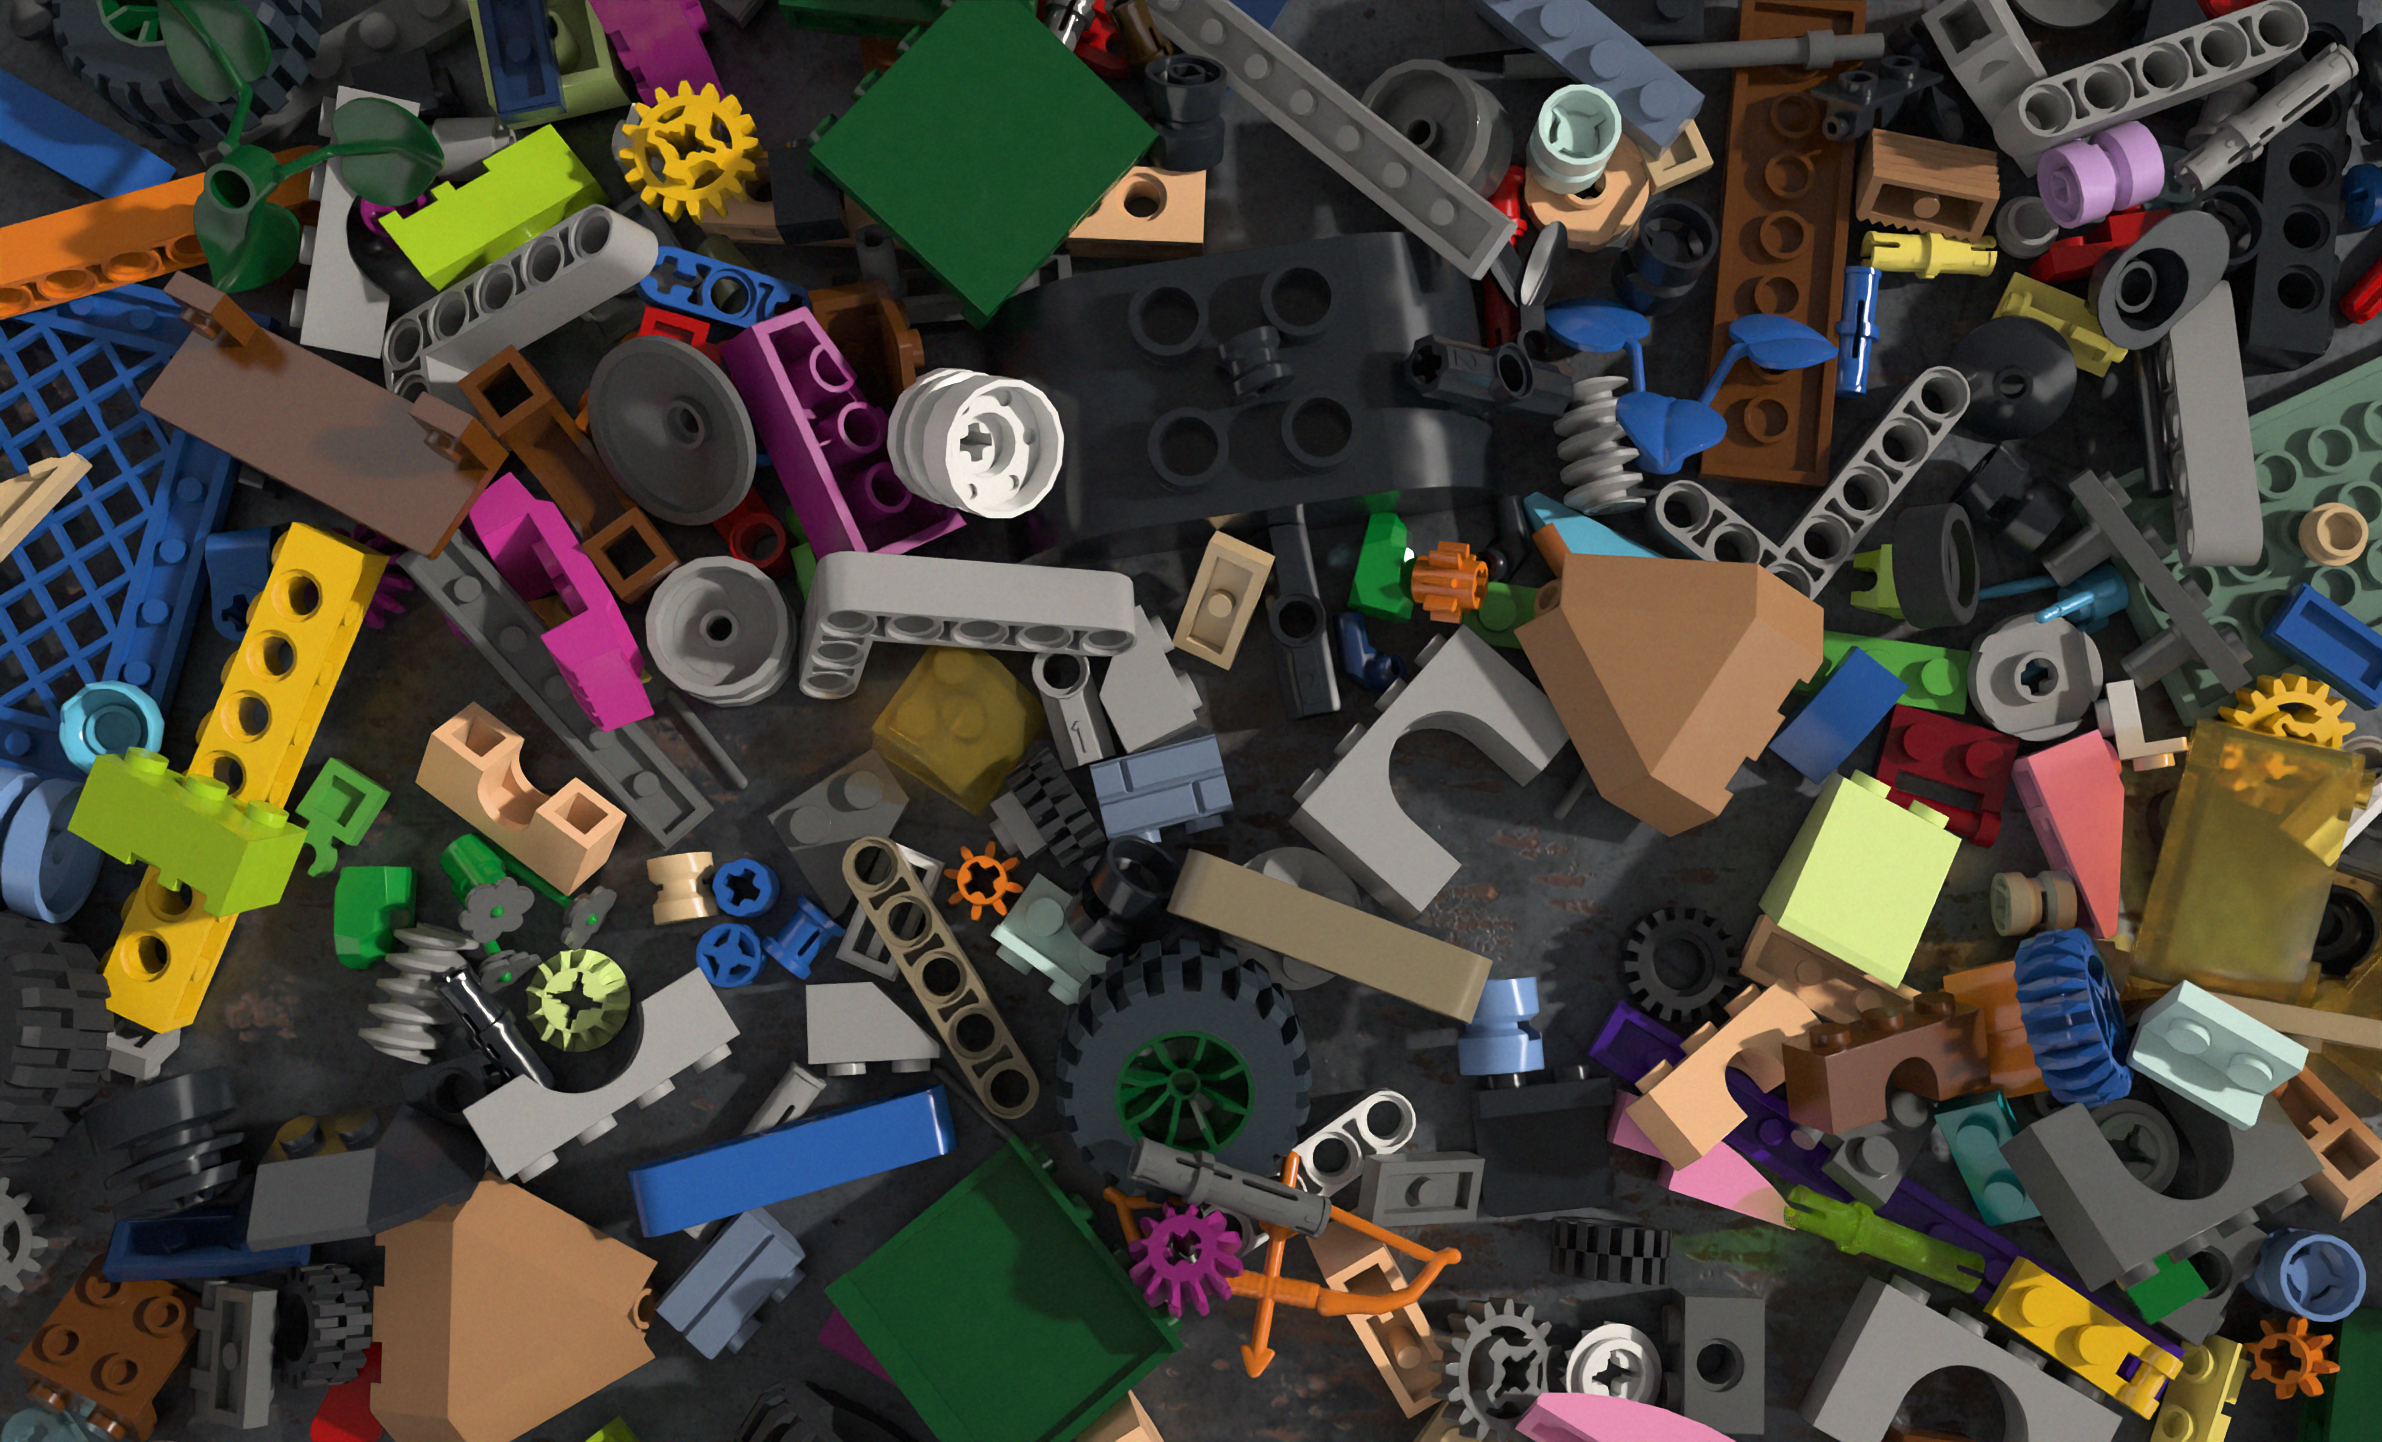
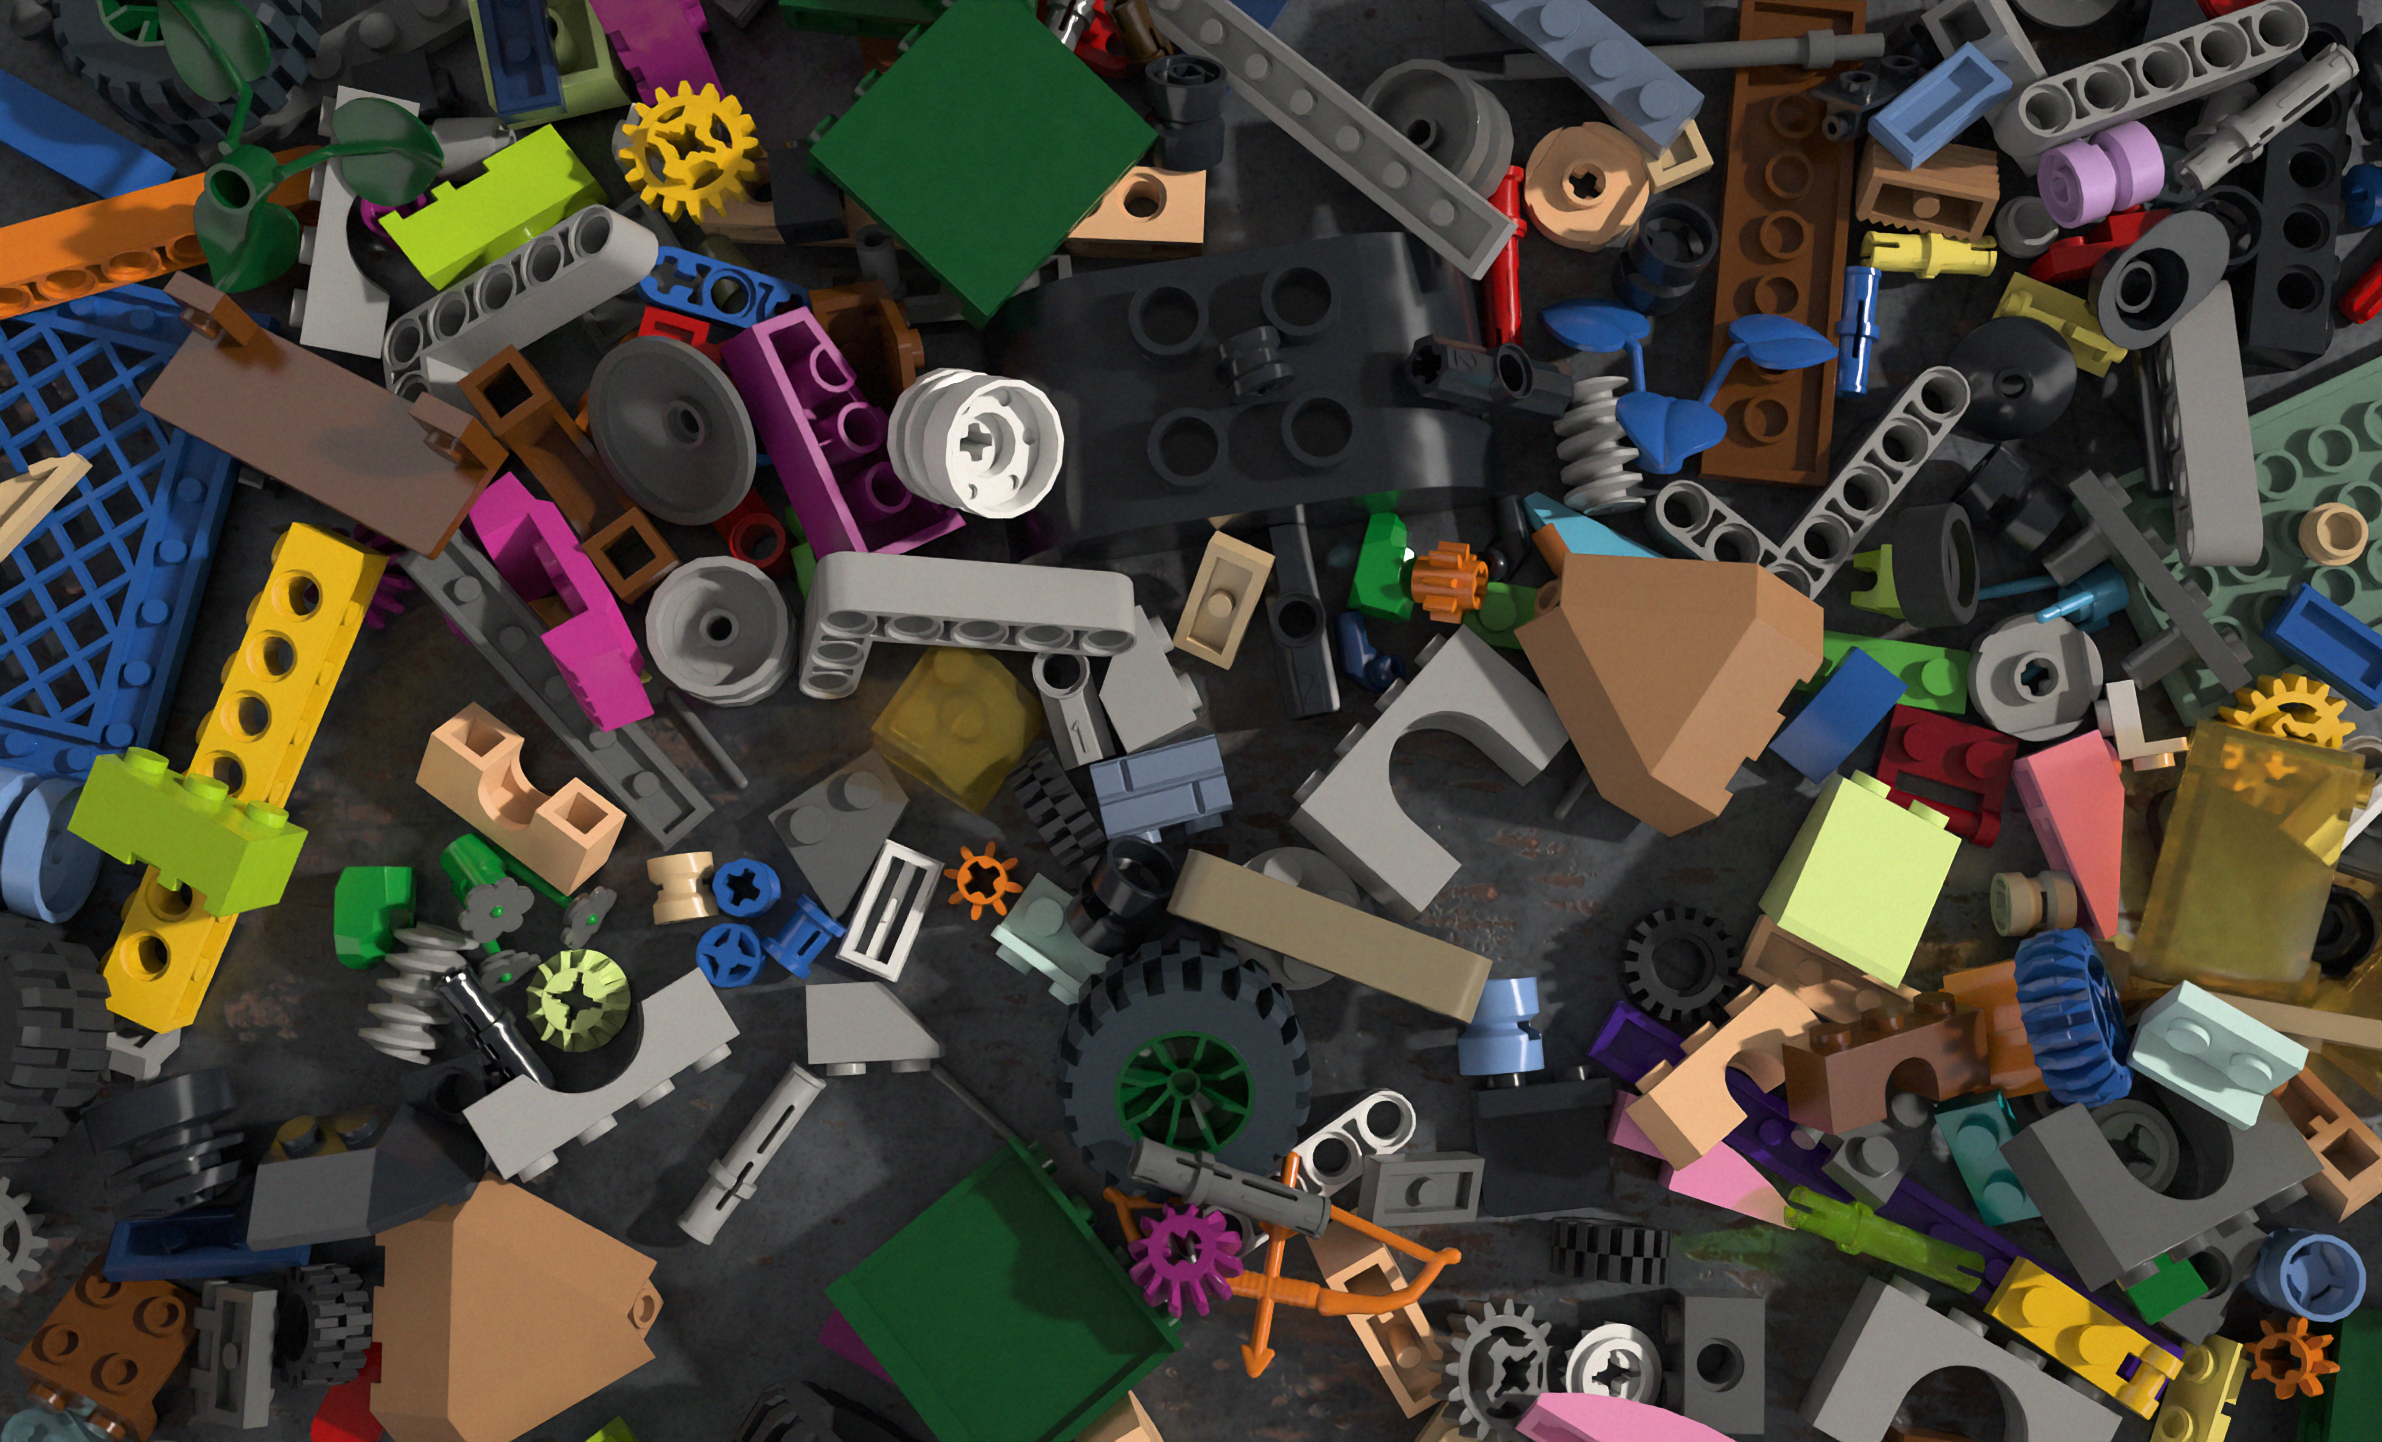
medium azure hair [59,680,165,775] -> none
blue piece [205,525,287,646] -> none
bright green plate [295,757,392,878] -> none
blue beam [627,1083,959,1237] -> none
sand blue brick [654,1207,809,1360] -> none
dark tan beam [842,835,1039,1119] -> none
light grey plate [989,790,1049,861] -> none
black piece [1487,221,1568,361] -> none
light aqua wheel [1526,84,1622,194] -> none
none -> medium blue tile [1867,41,2013,172]

